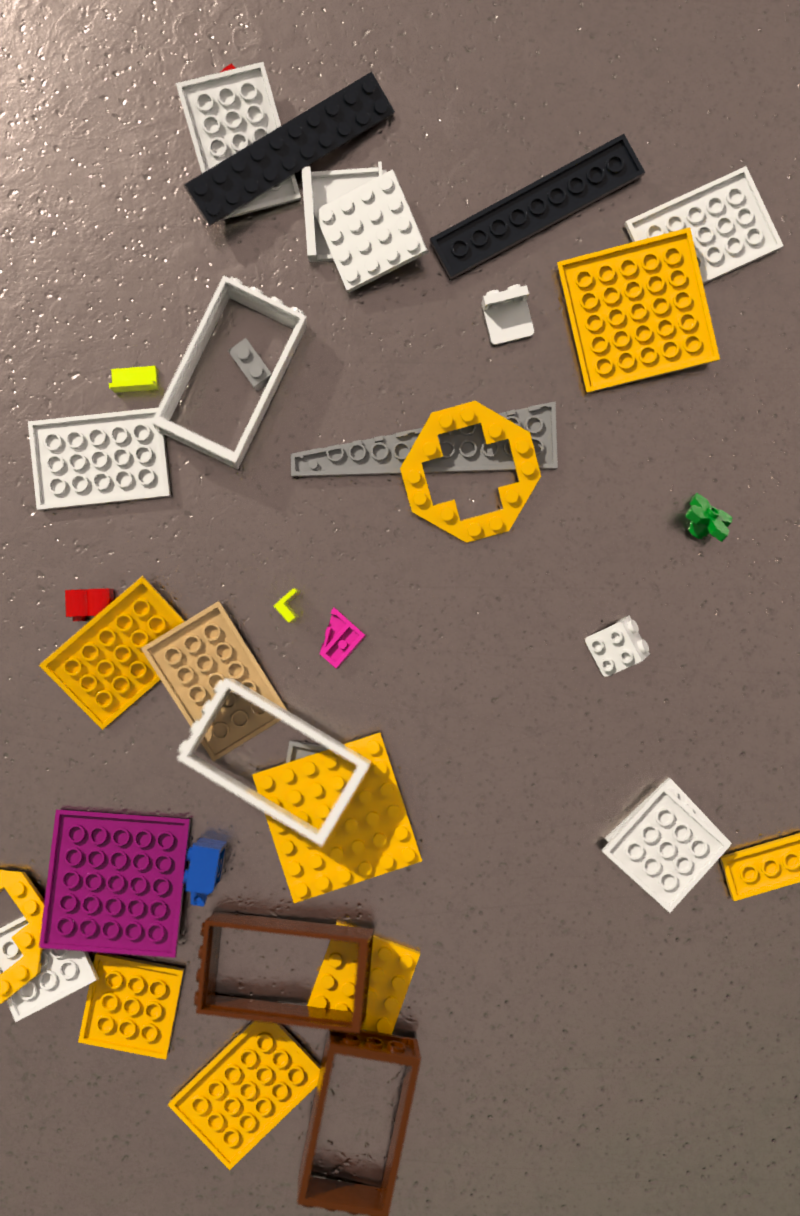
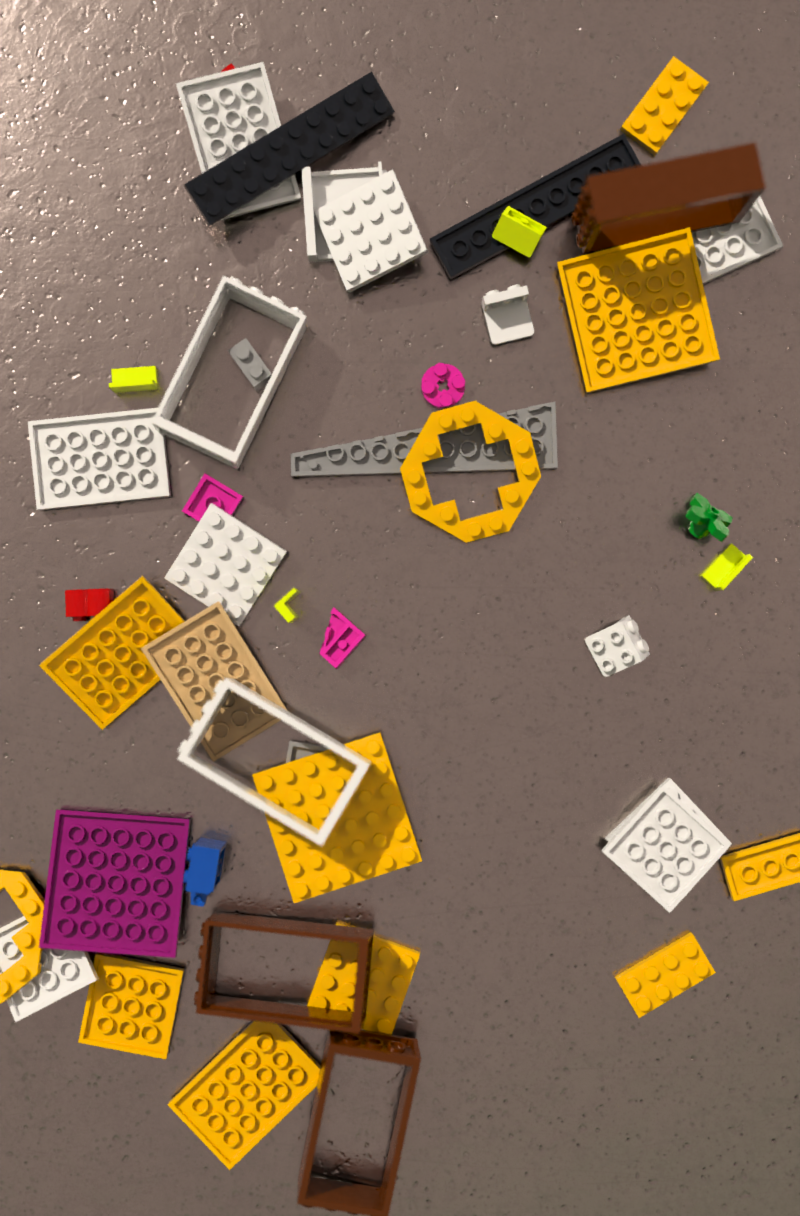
none -> white plate [164,503,287,626]
none -> dark pink plate [182,474,244,521]
none -> dark pink plate [421,363,465,409]
none -> neon yellow panel [492,206,547,257]
none -> reddish brown door [572,142,766,255]
none -> yellow plate [615,932,716,1018]
none -> yellow plate [620,56,709,156]
none -> neon yellow panel [700,543,753,591]

